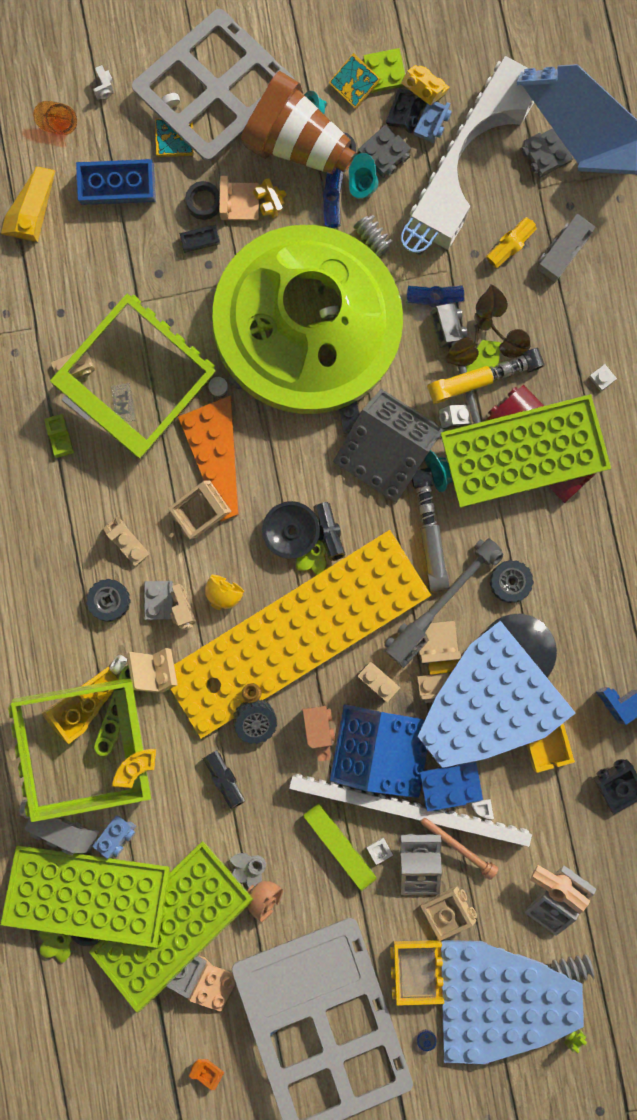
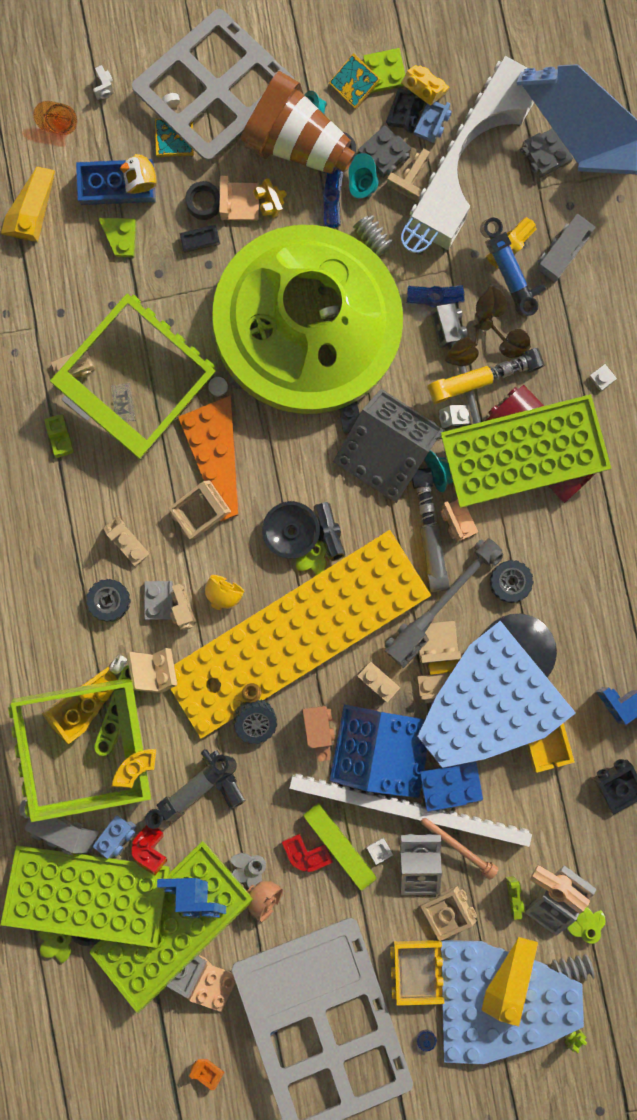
lime wing [466,340,501,381] -> none
white tile [471,799,494,819] -> none
none -> lime wing [99,218,136,258]
none -> yellow piece [120,154,157,194]
none -> red plate [132,825,167,876]
none -> black piece [145,749,237,830]
none -> blue bracket [157,878,226,918]
none -> red plate [282,833,333,872]
none -> tan bracket [387,148,430,203]
none -> light nougat bracket [440,500,478,542]
none -> piece [480,217,546,316]
none -> yellow wedge [481,937,538,1027]
none -> lime wing [506,876,524,920]
none -> lime plate [567,907,605,944]

